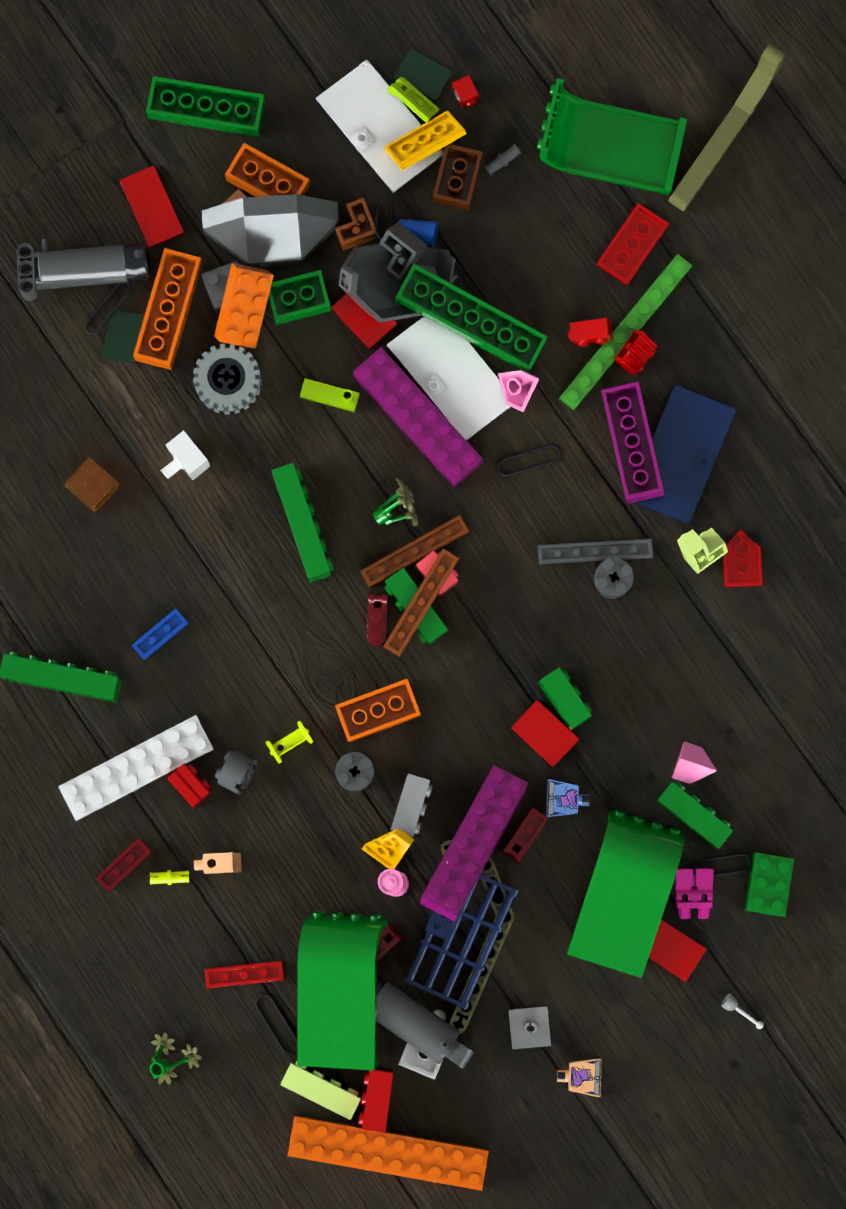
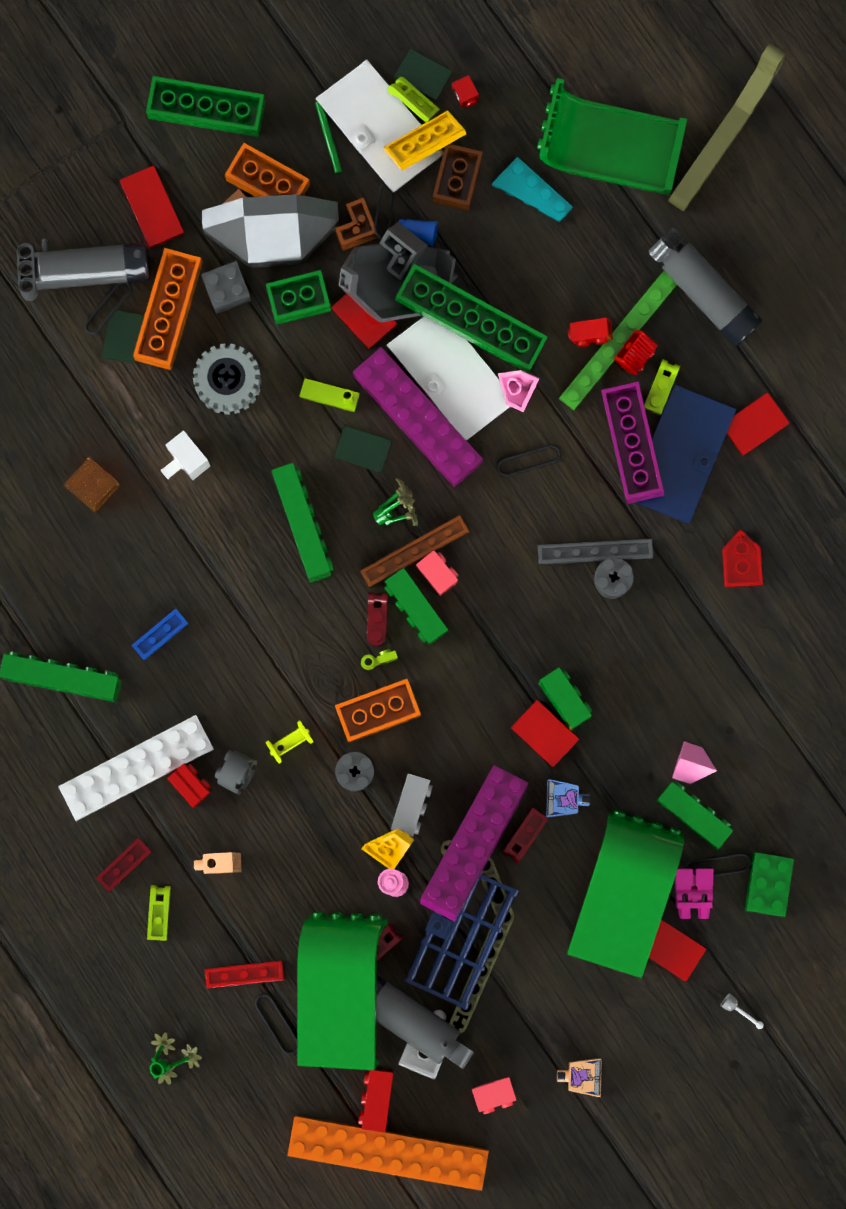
neon yellow pin [150,870,189,885] -> none
orange brick [214,263,274,349] -> none
yellowish green brick [280,1061,361,1120] -> none
dark orange tile [383,548,459,657] -> none
dark grey pin [484,144,521,176] -> none
light grey tile [508,1006,551,1049] -> none
red tile [596,203,669,286] -> none
yellowish green brick [677,528,728,574] -> none
none -> lime plate [147,885,171,941]
none -> green bar [315,102,342,174]
none -> clear green piece [334,426,392,473]
none -> lime plate [361,649,398,670]
none -> coral brick [471,1076,516,1114]
none -> teal wing [492,157,573,222]
none -> lime plate [644,359,680,416]
none -> dark grey piece [649,228,762,346]
none -> red tile [727,393,790,456]

